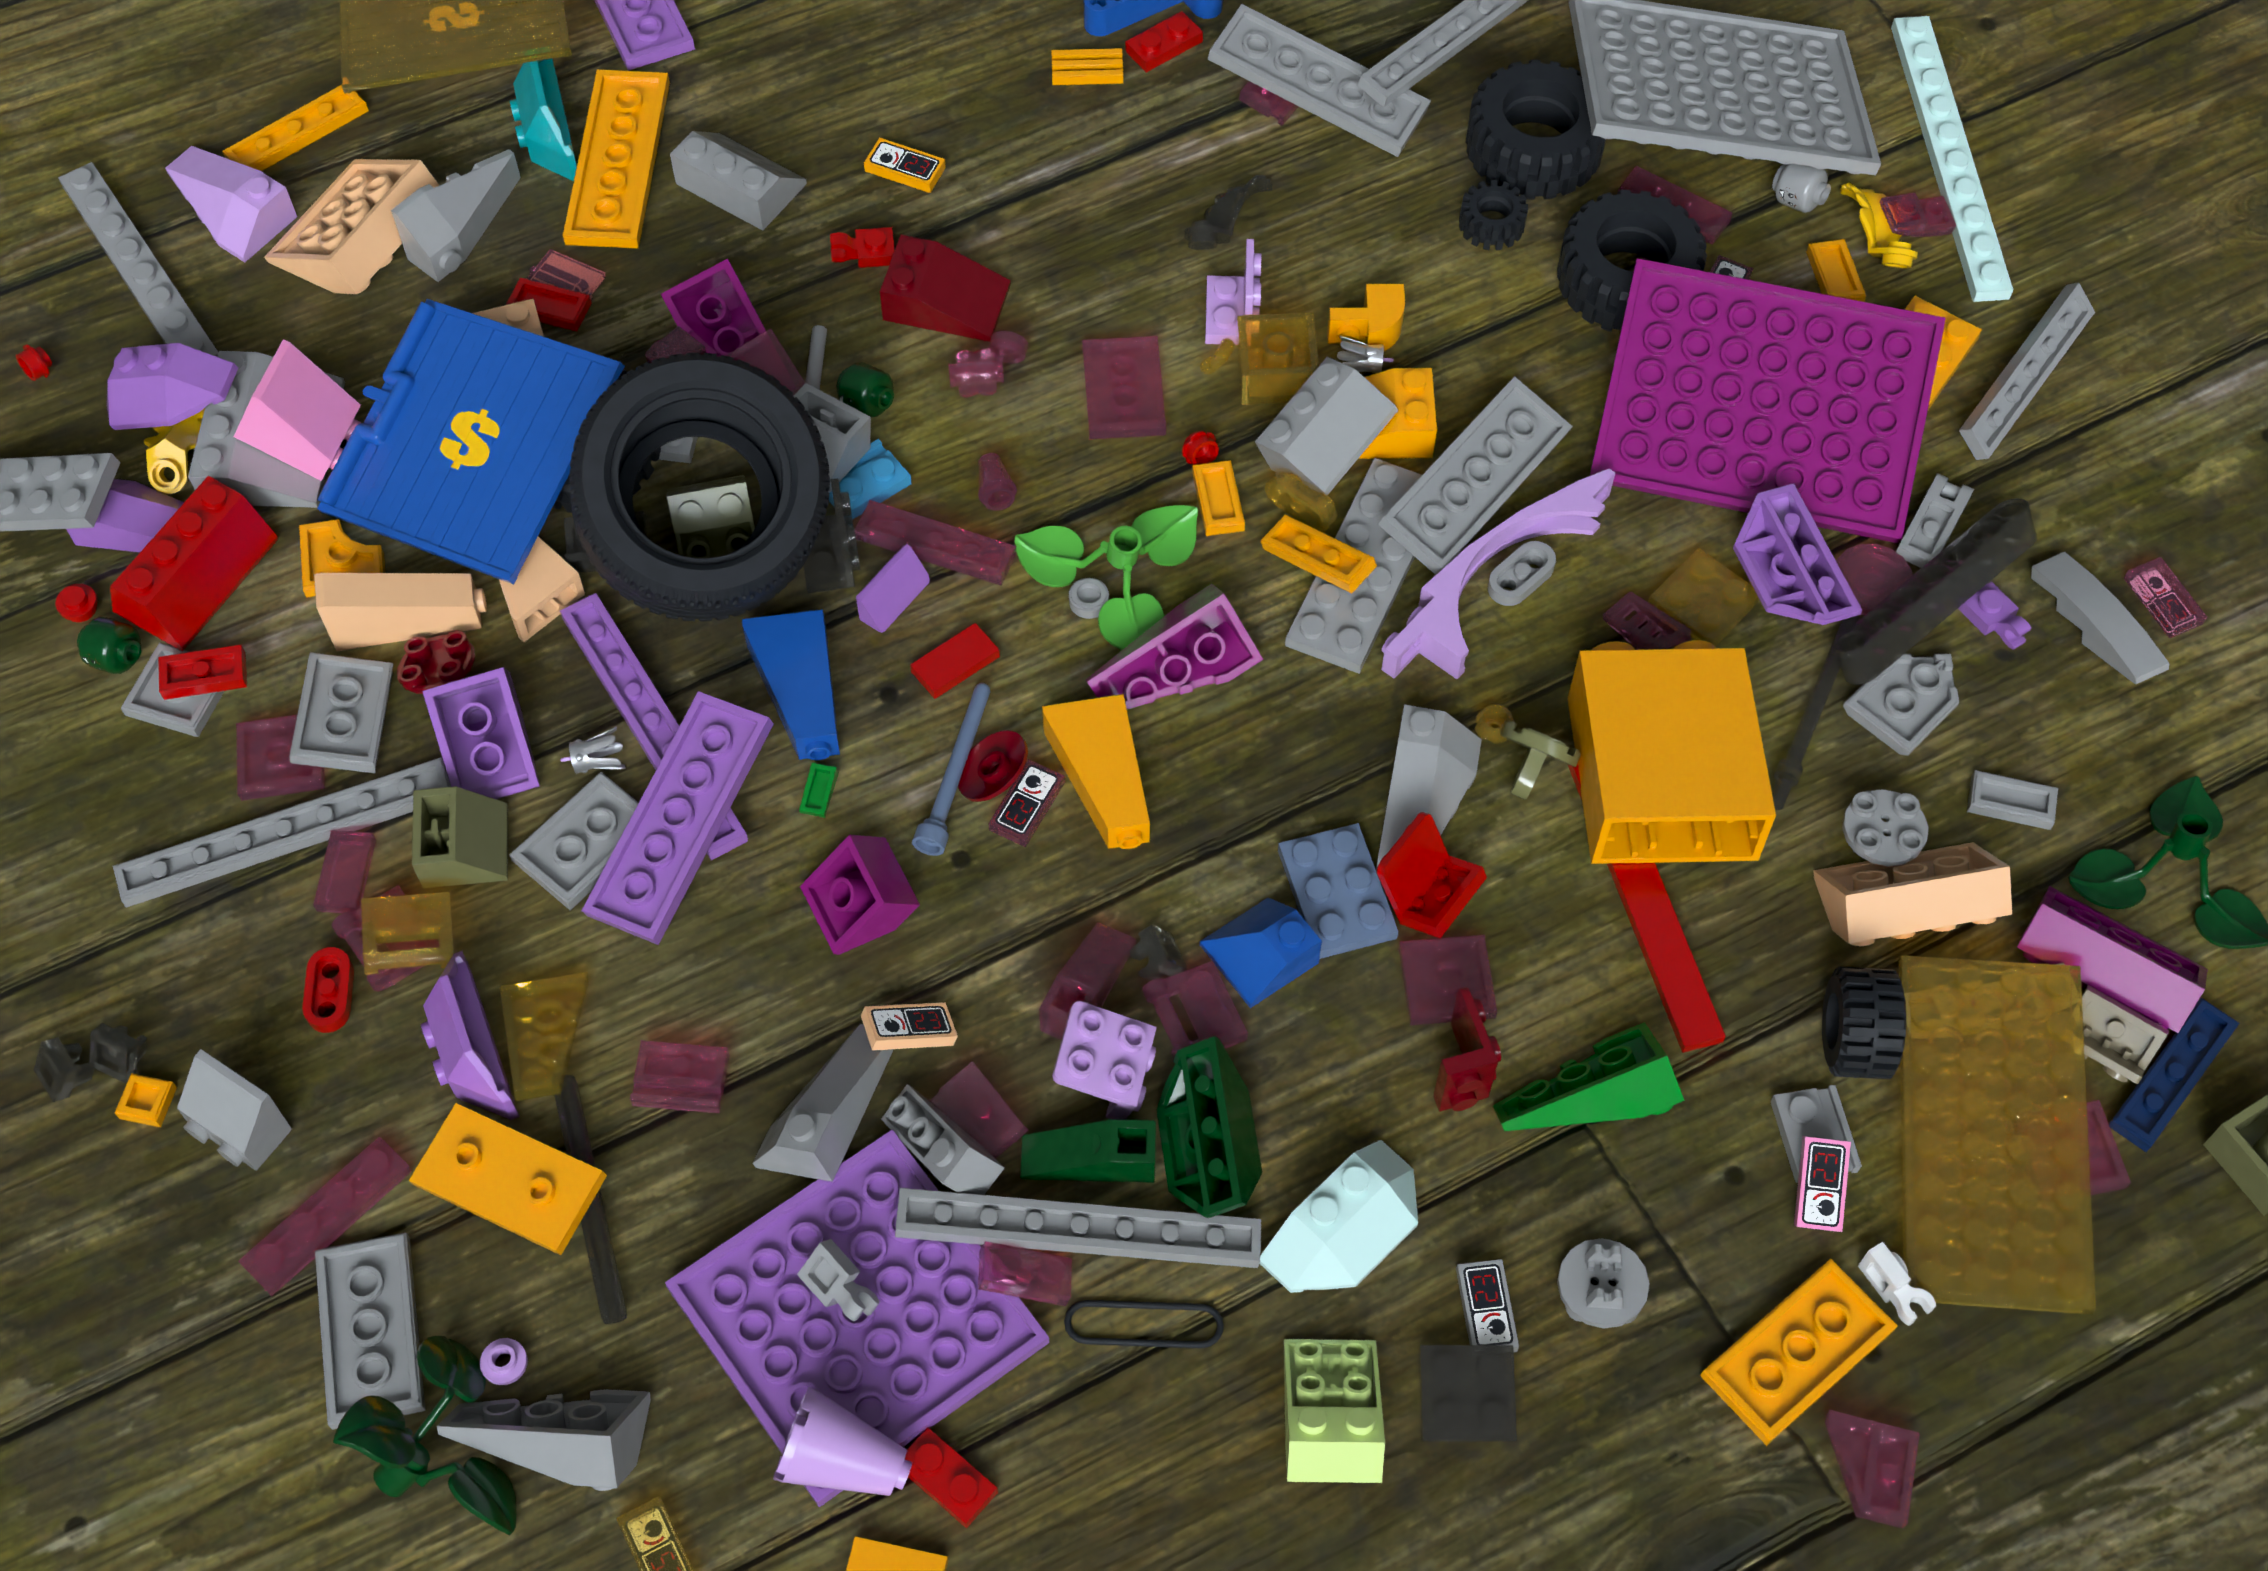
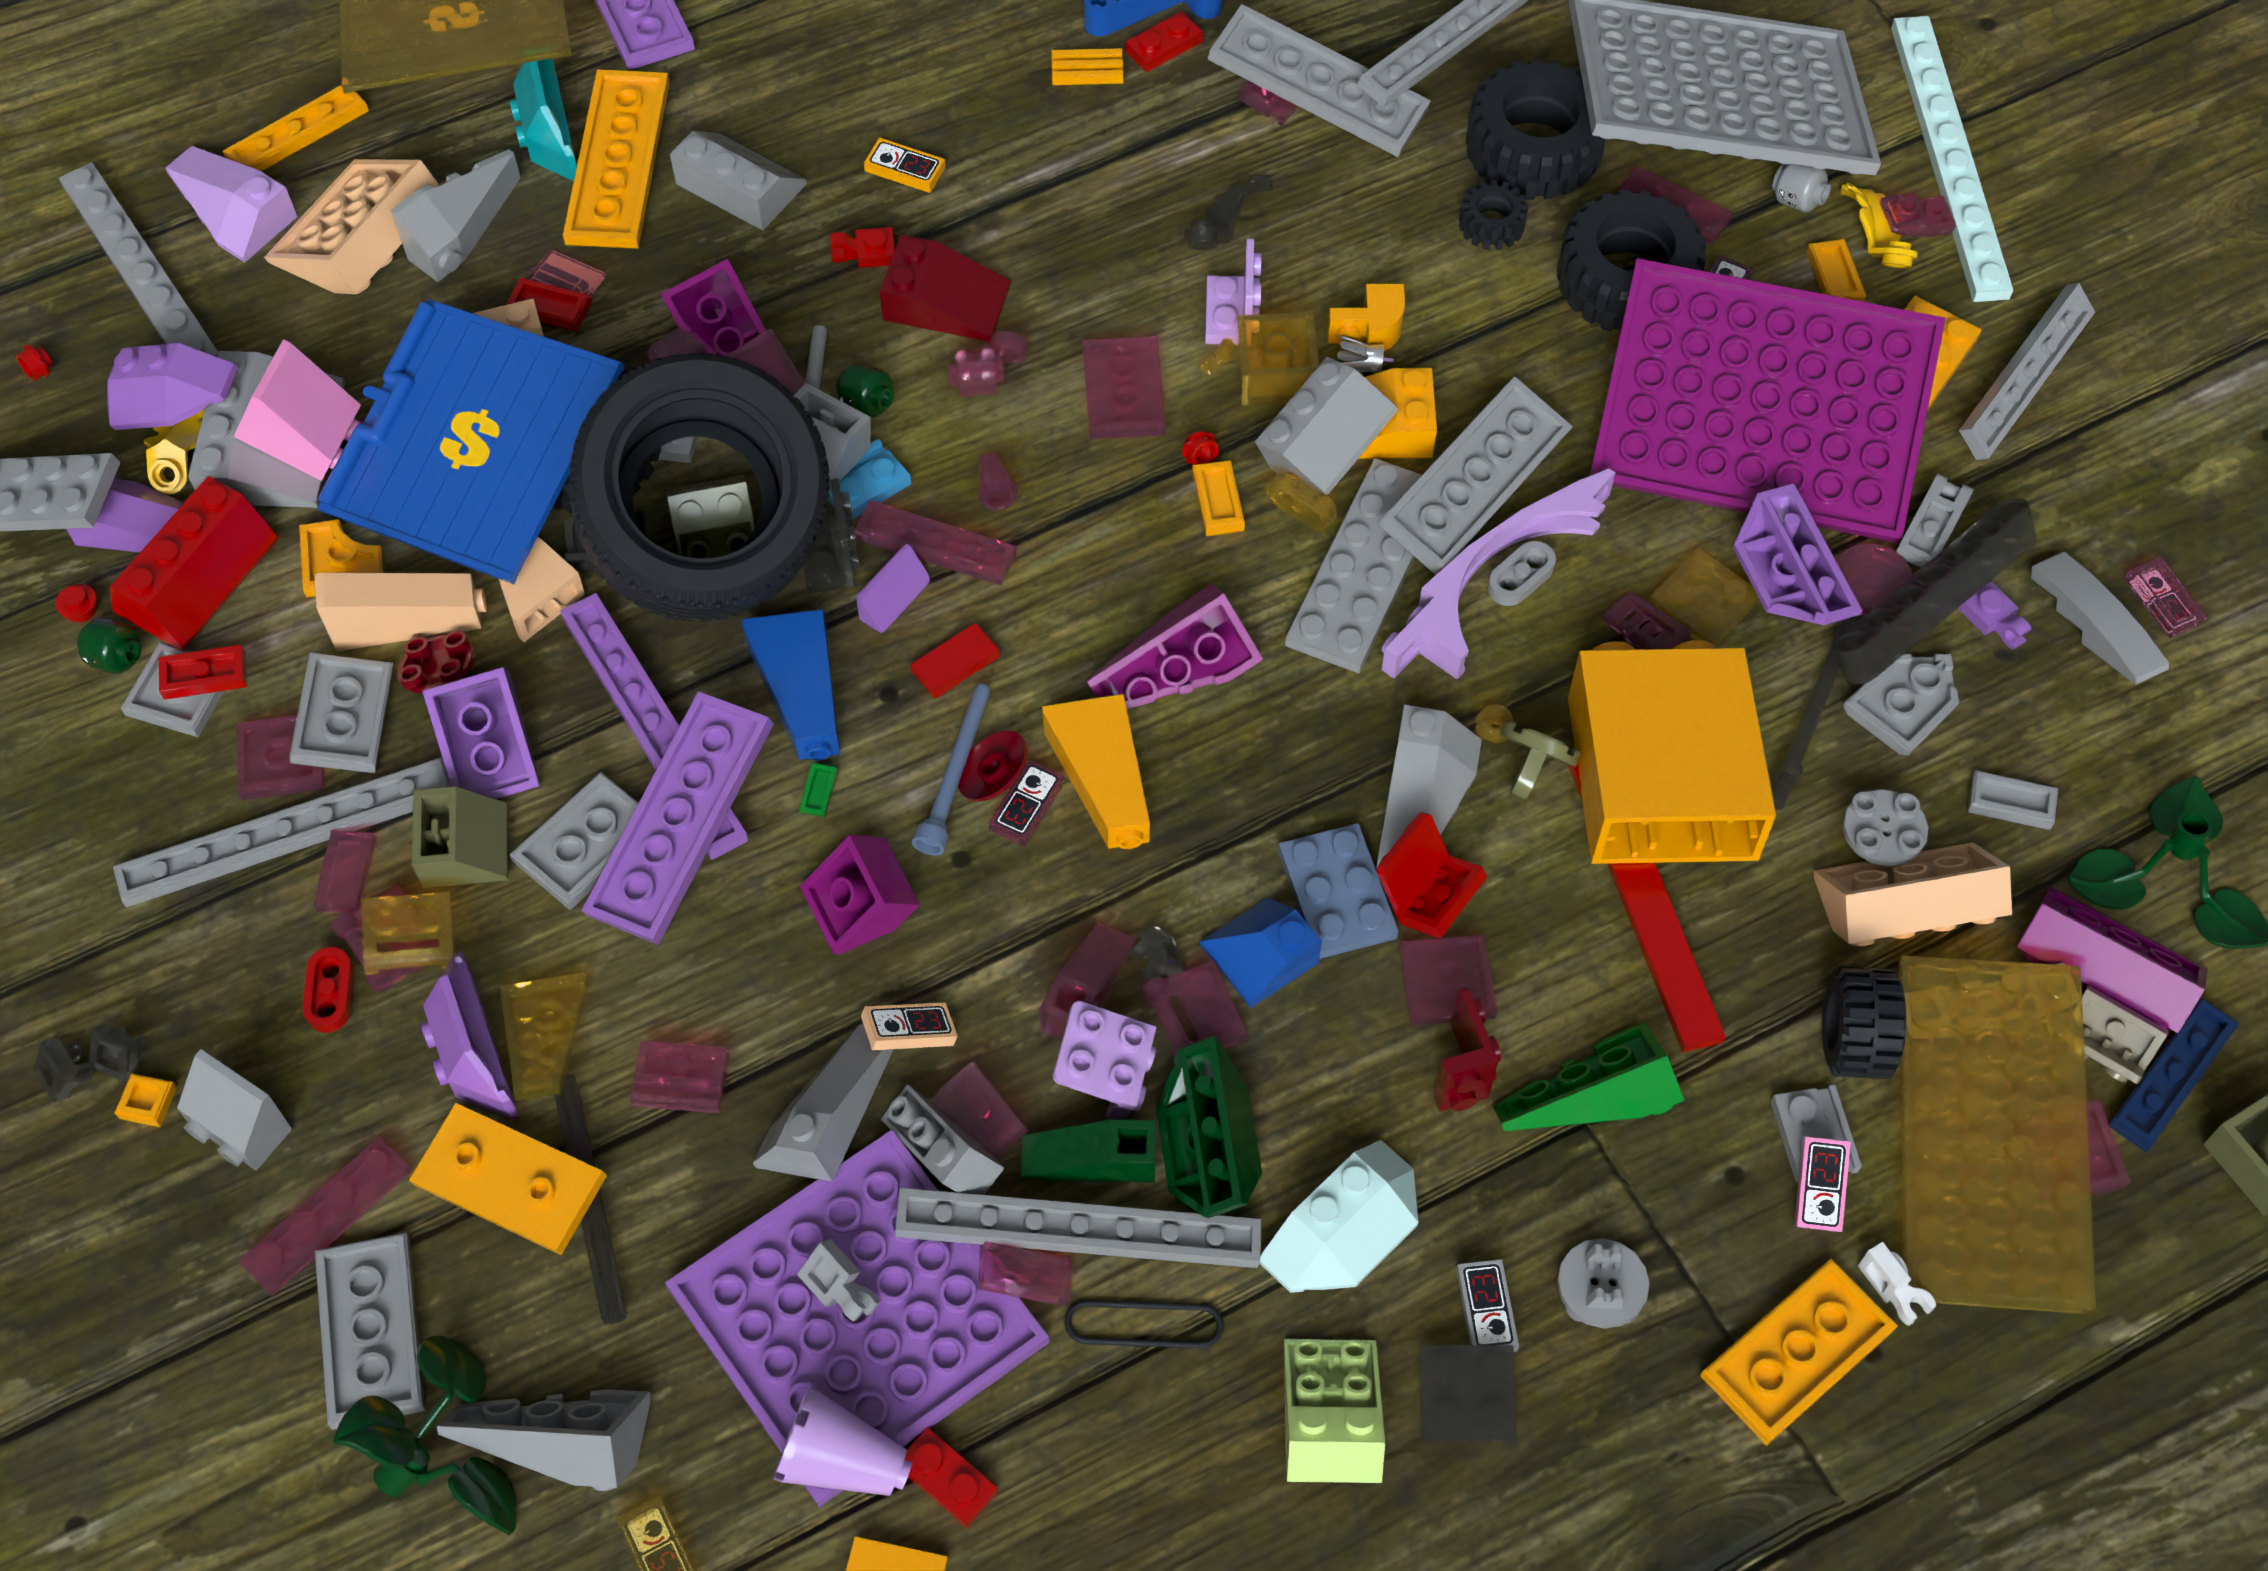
lavender plate [480,1338,528,1385] -> none
flat silver piece [560,727,626,774] -> none
bright green plant [1014,505,1198,650] -> none
light grey tile [1069,578,1109,619] -> none
light orange tile [1261,514,1377,594] -> none
clear pink wing [1825,1410,1920,1529] -> none

